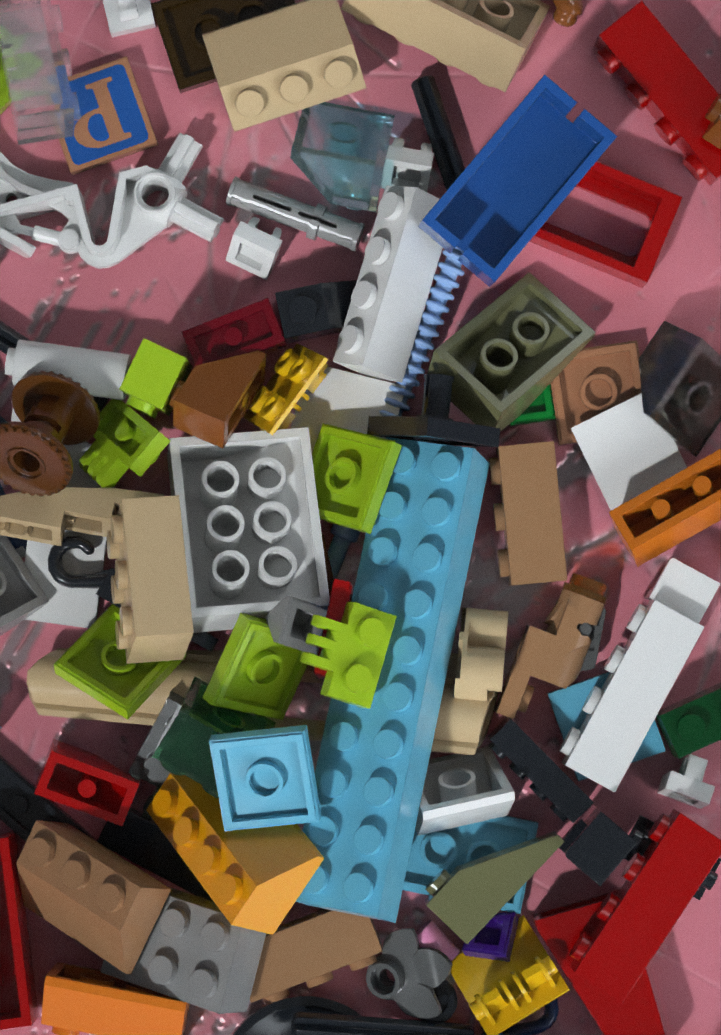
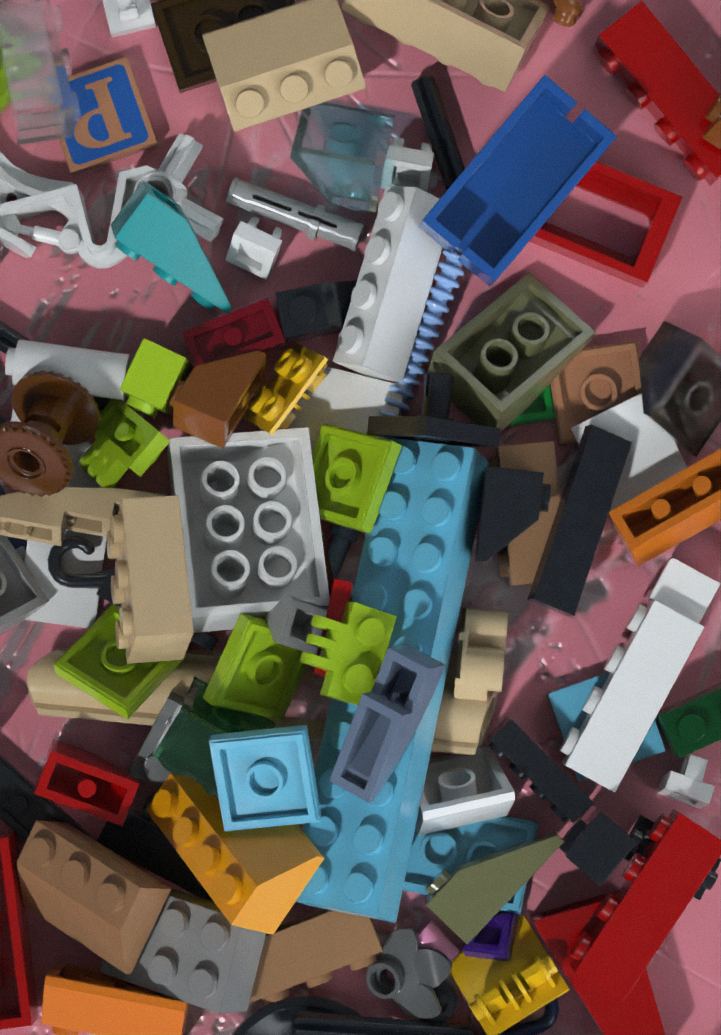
medium nougat plate [494,573,608,719] -> none
none -> teal slope [111,180,232,314]
none -> sand blue slope [329,644,446,803]
none -> black slope [474,466,551,562]
none -> black tile [527,425,632,616]

